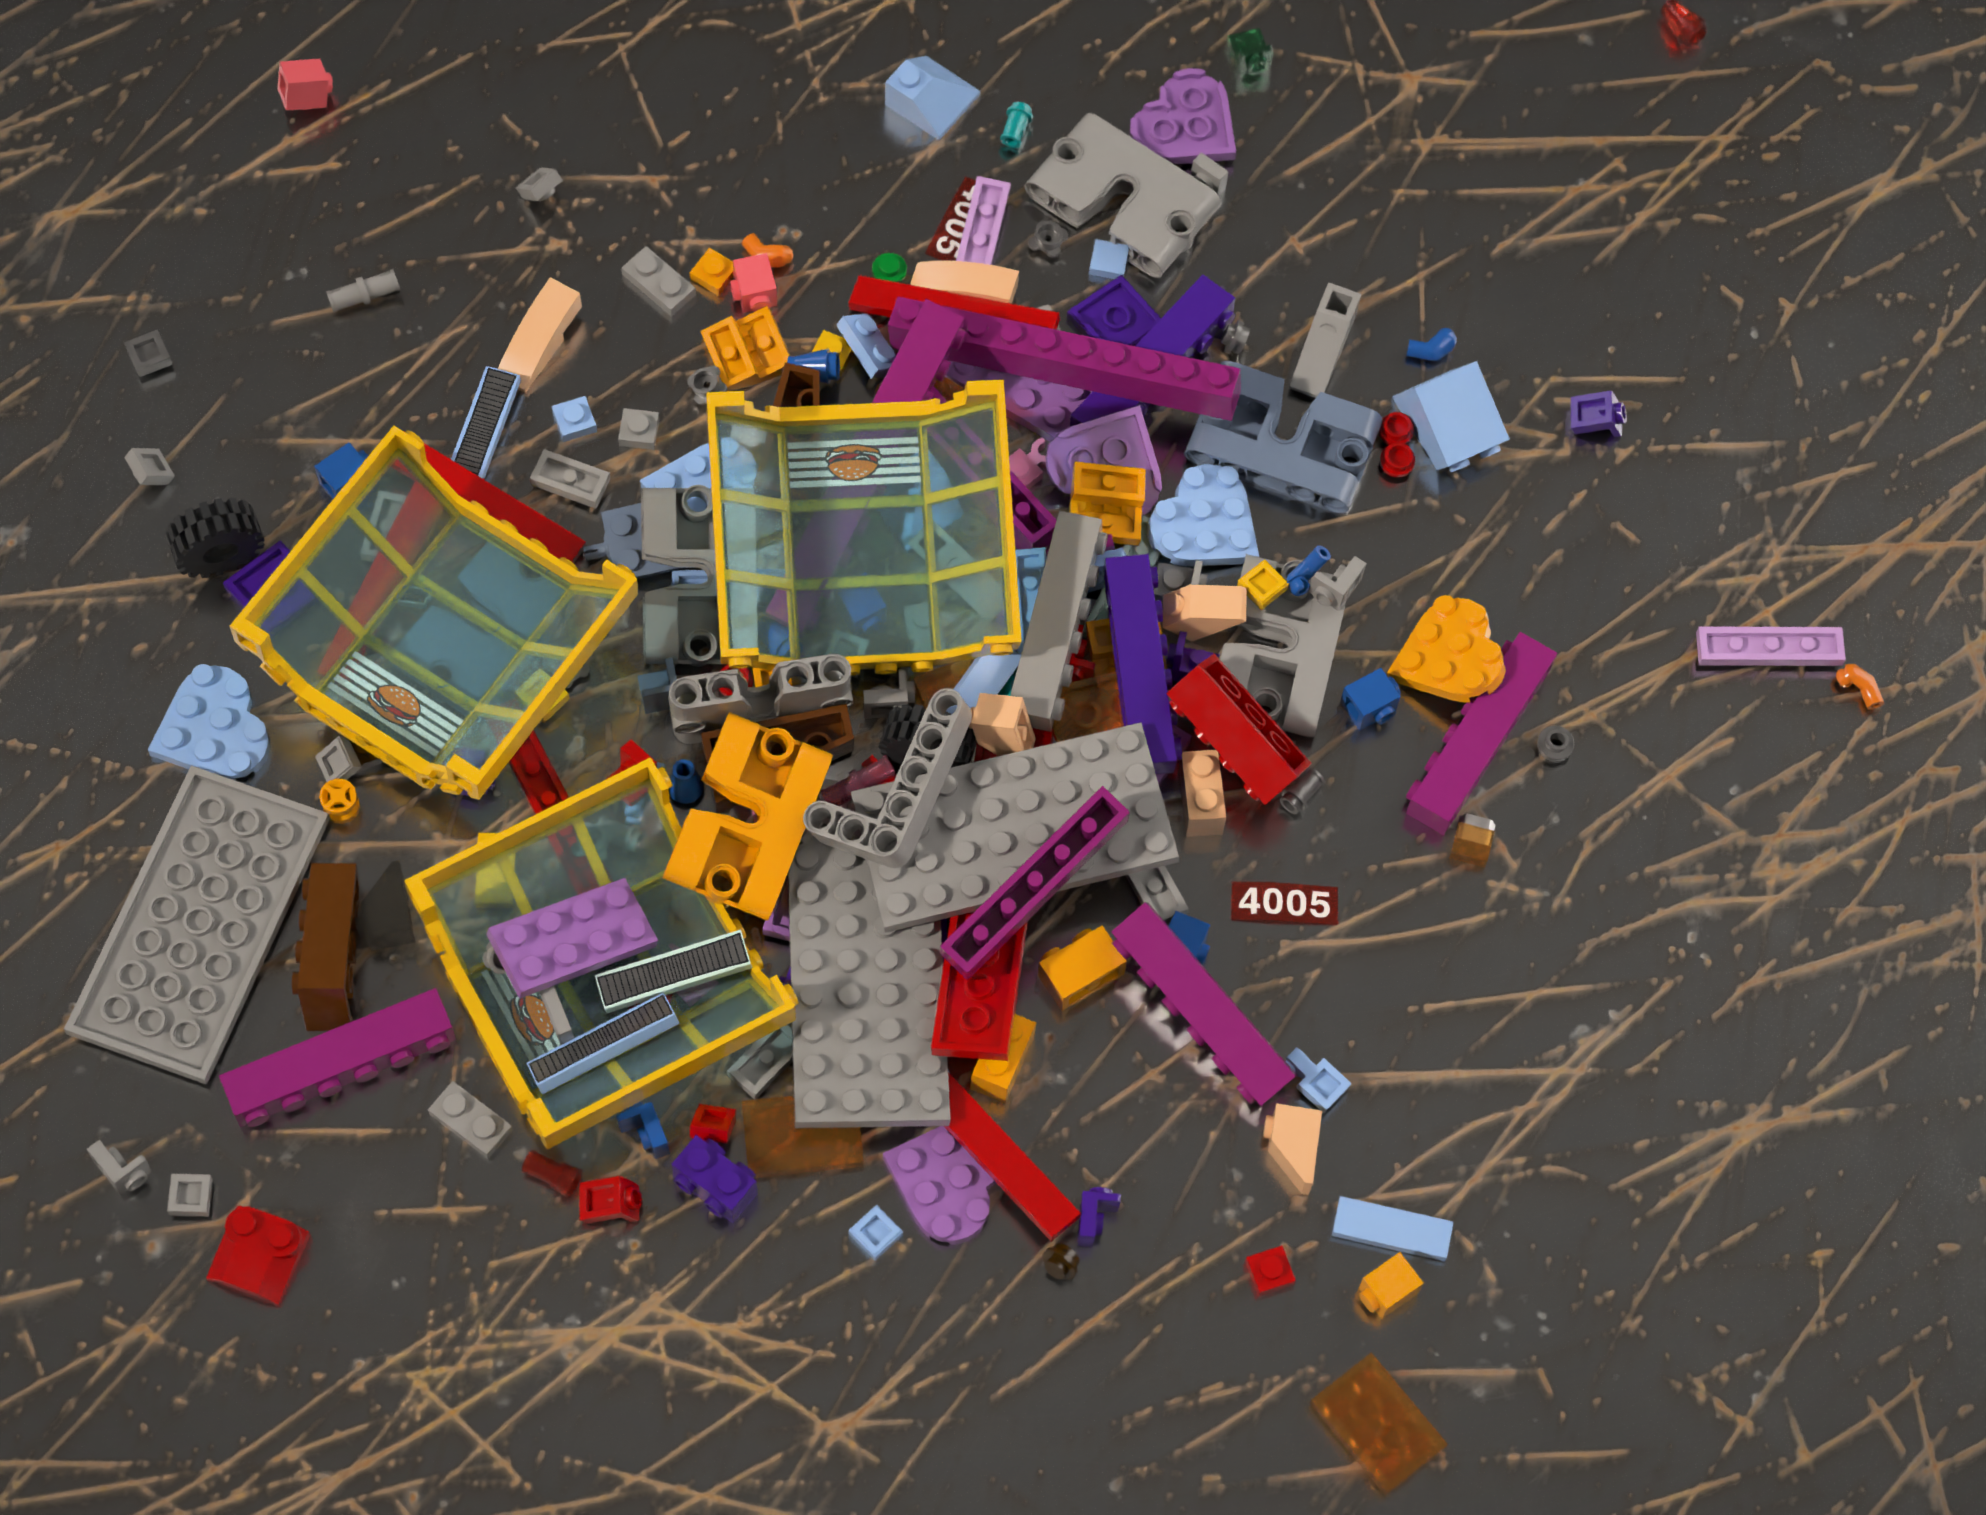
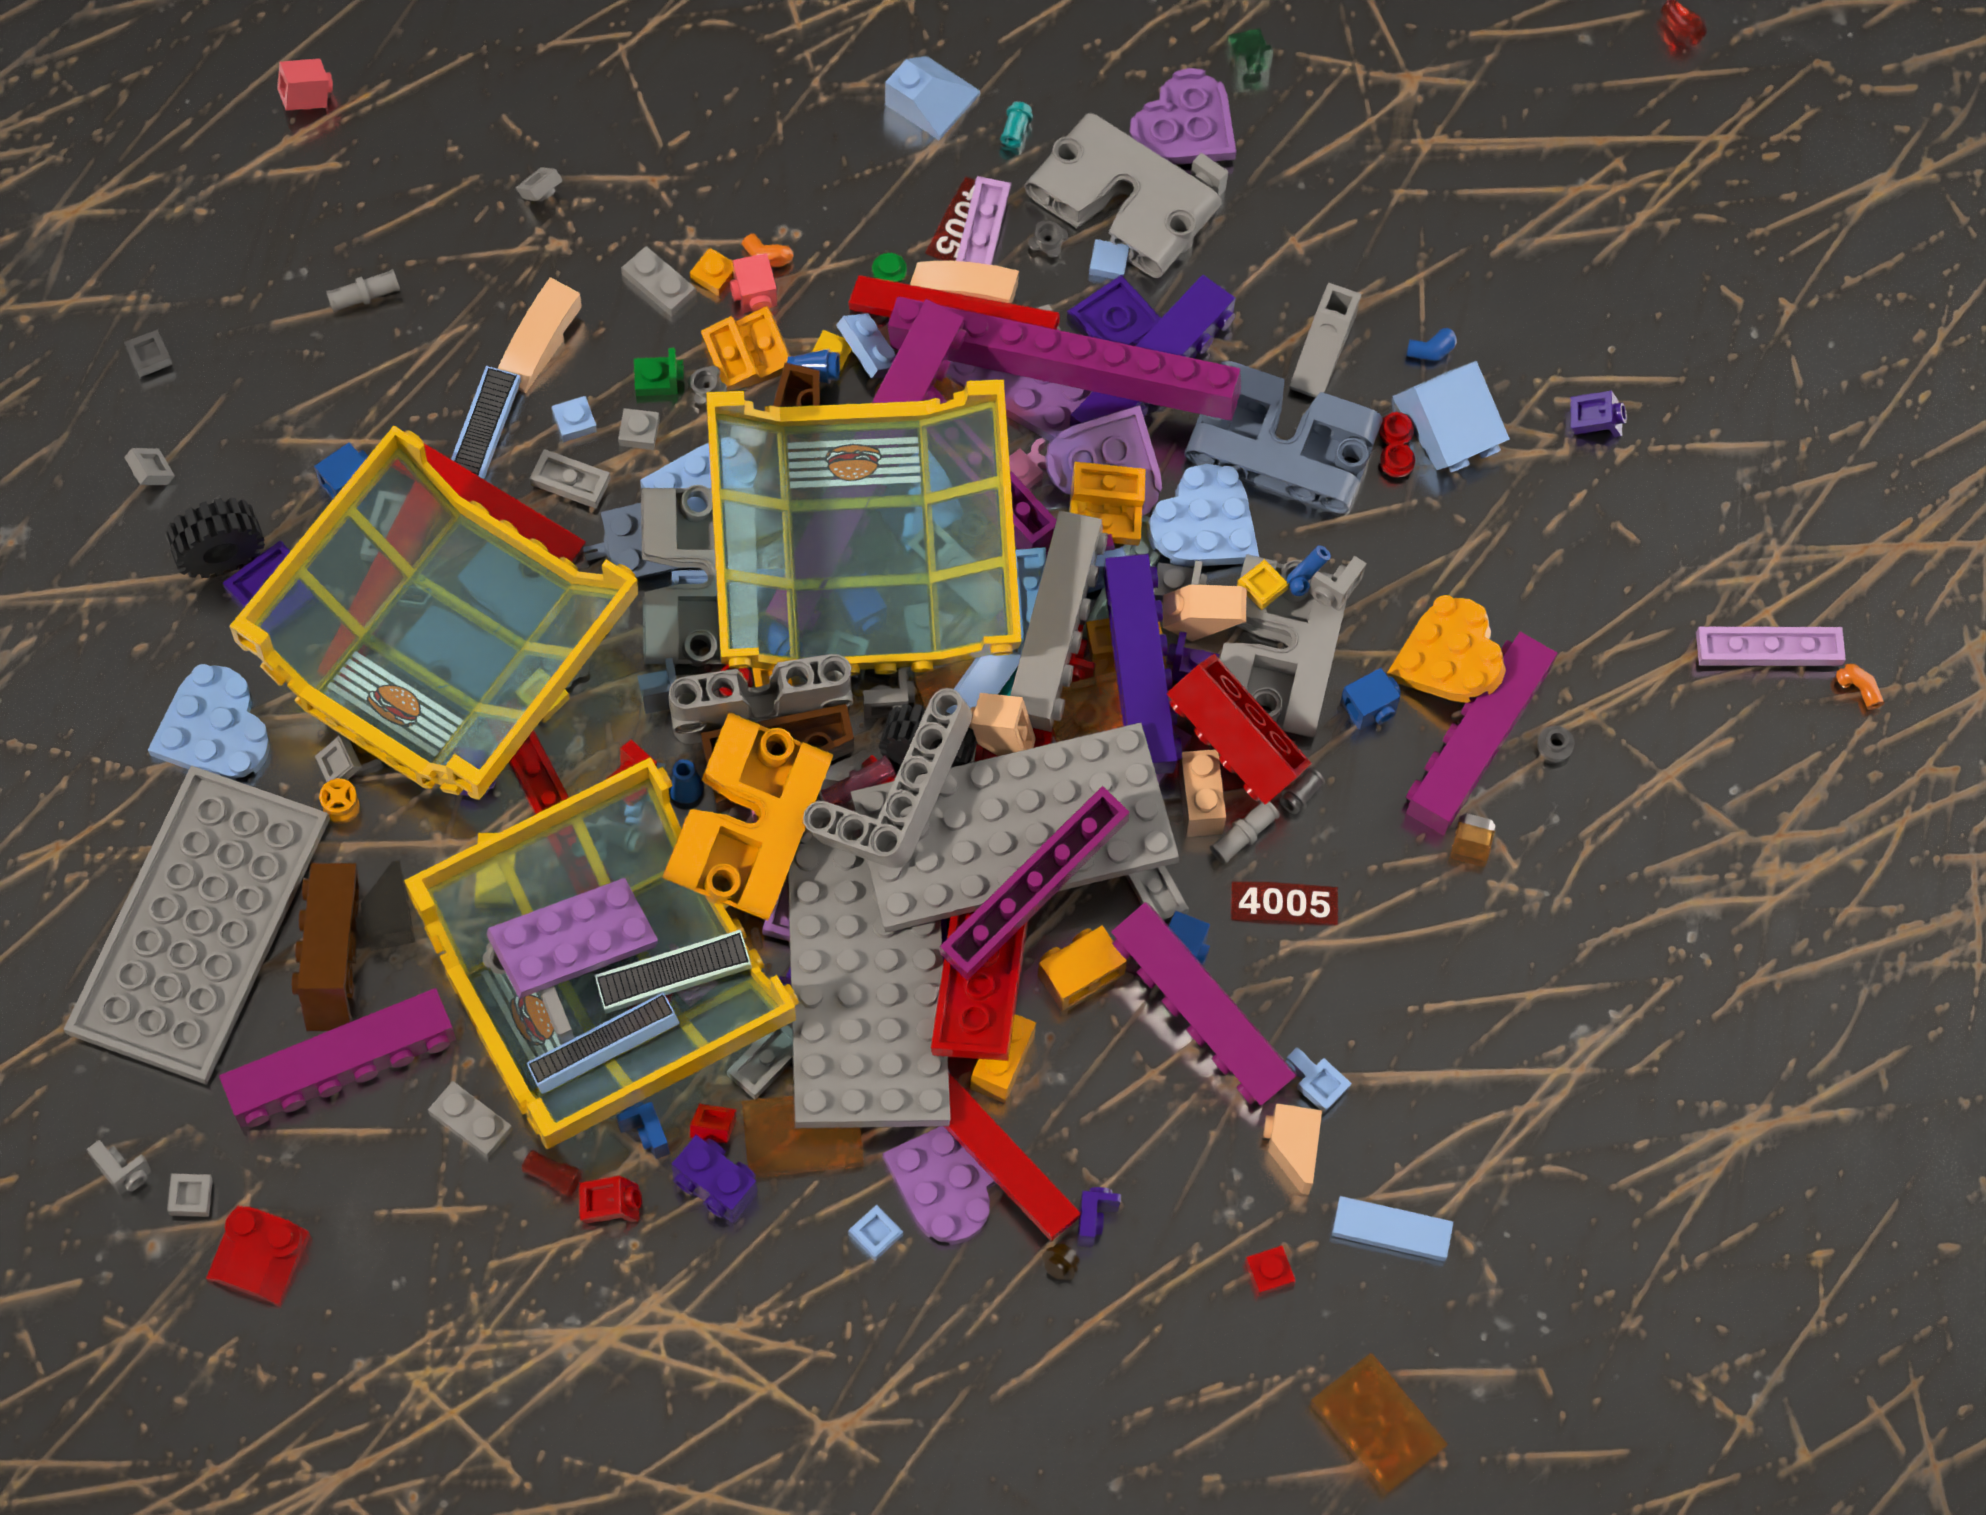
flat silver plate [1221,320,1250,354] -> none
light orange brick [1359,1252,1424,1319] -> none
none -> green bracket [634,347,684,396]
none -> light grey pin [1210,801,1280,864]

